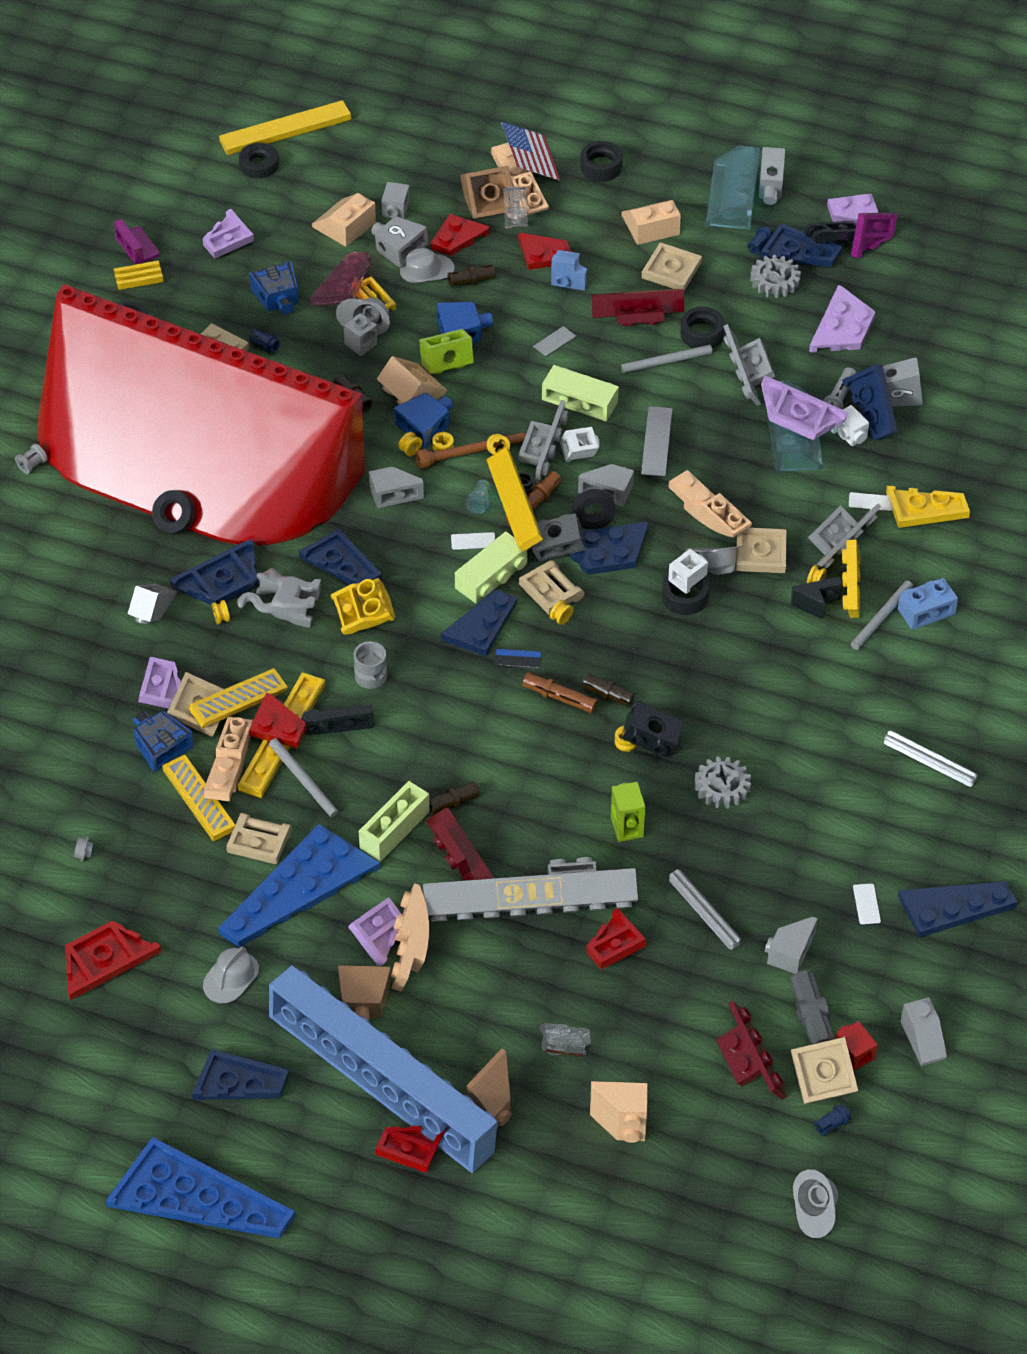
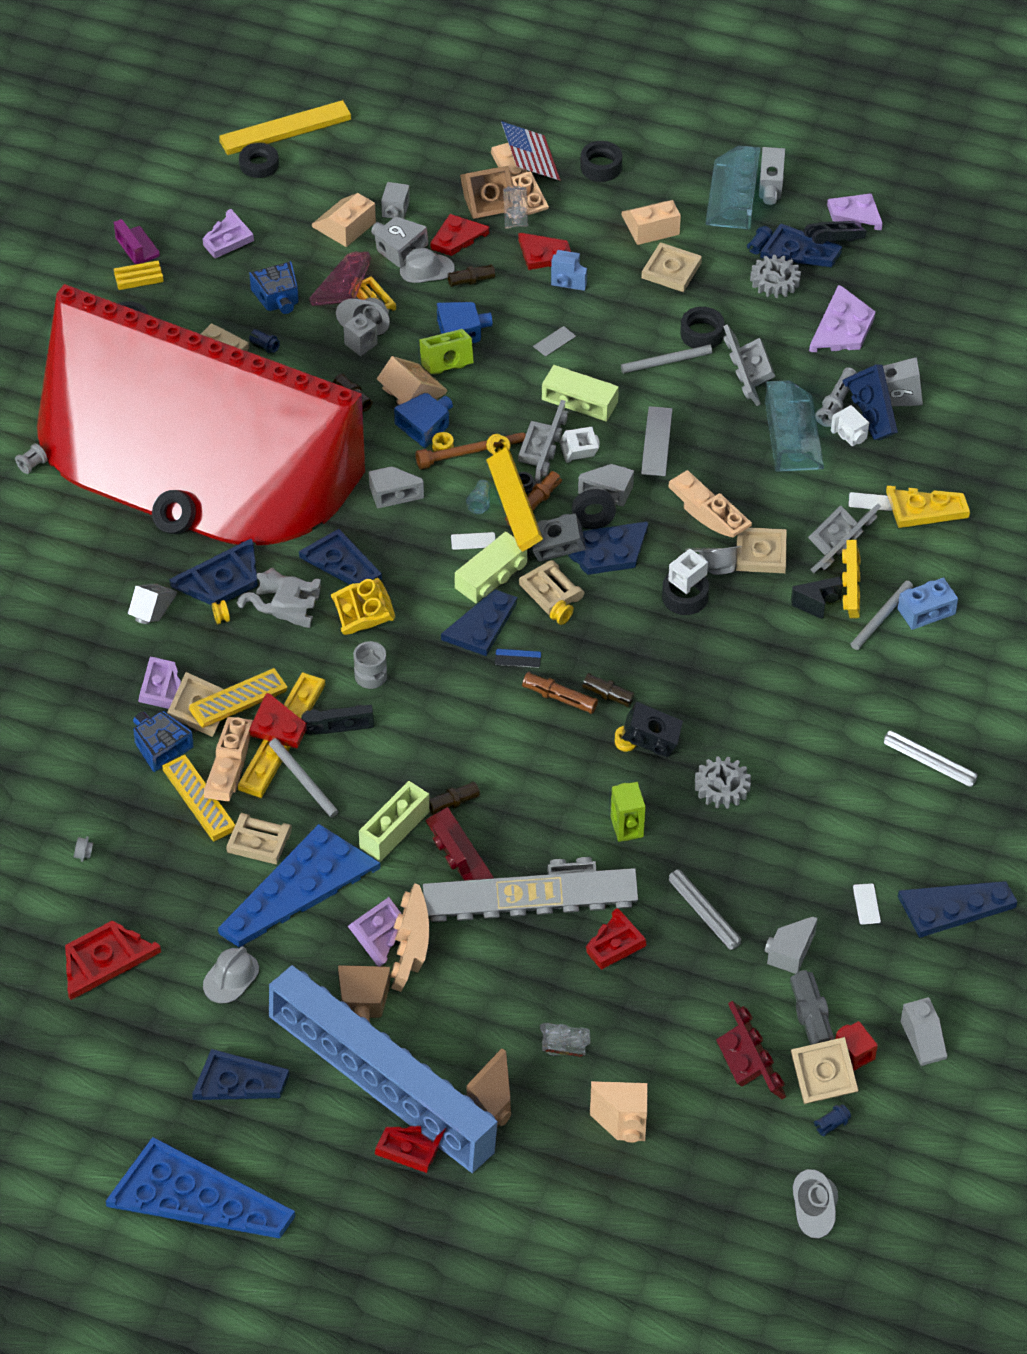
yellow bush [398,432,422,456] -> none
dark red bracket [591,289,684,326] -> none
lavender wing [761,375,849,440] -> none
yellow bush [807,565,827,583] -> none
magenta wing [851,212,897,258] -> none

